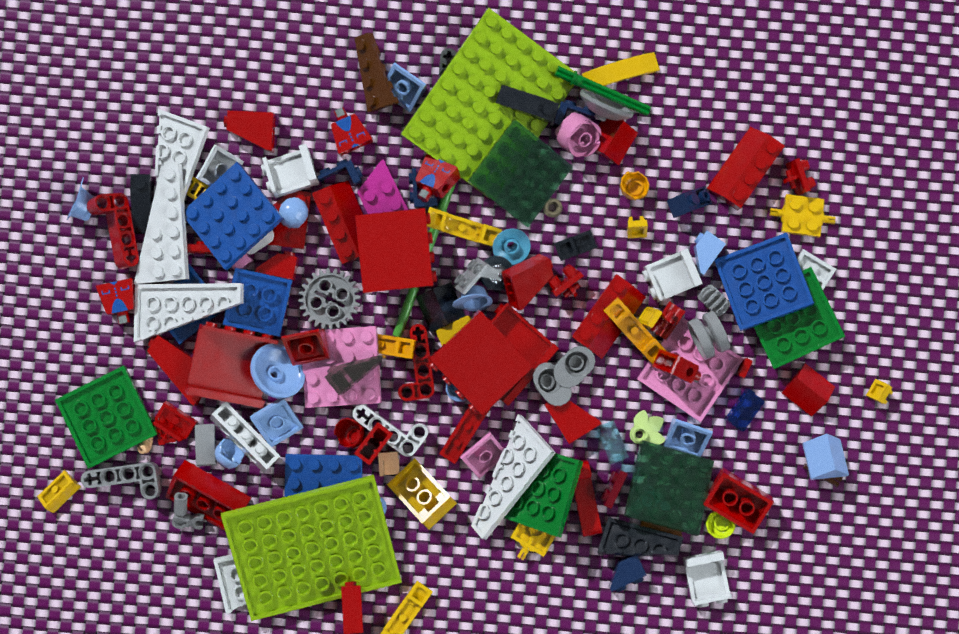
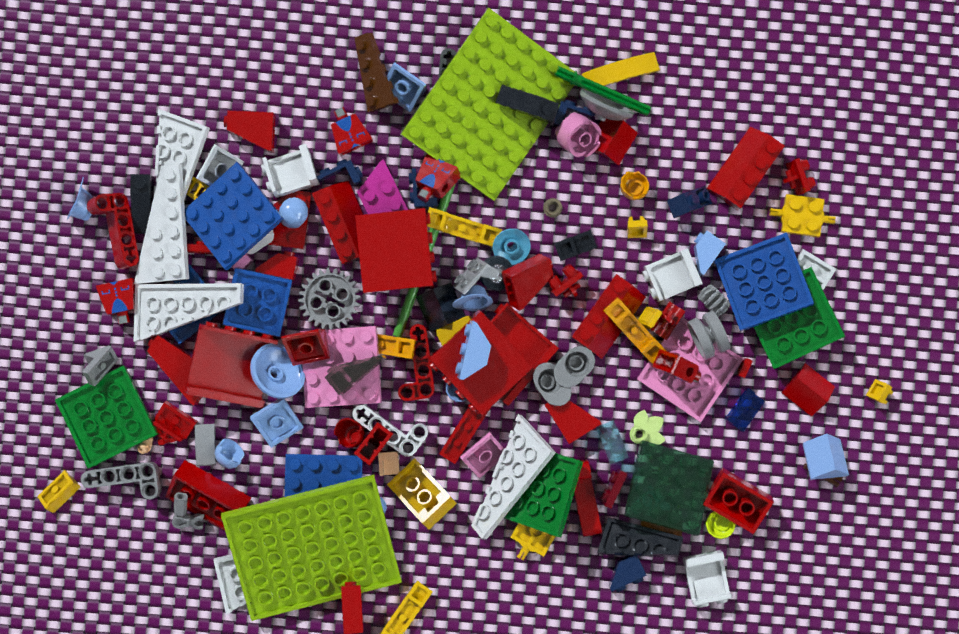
white brick [210,402,280,473] -> none
clear green plate [467,119,573,227] -> none
light blue slope [664,418,713,459] -> none
none -> light grey slope [82,346,119,386]
none -> light blue slope [455,320,491,380]

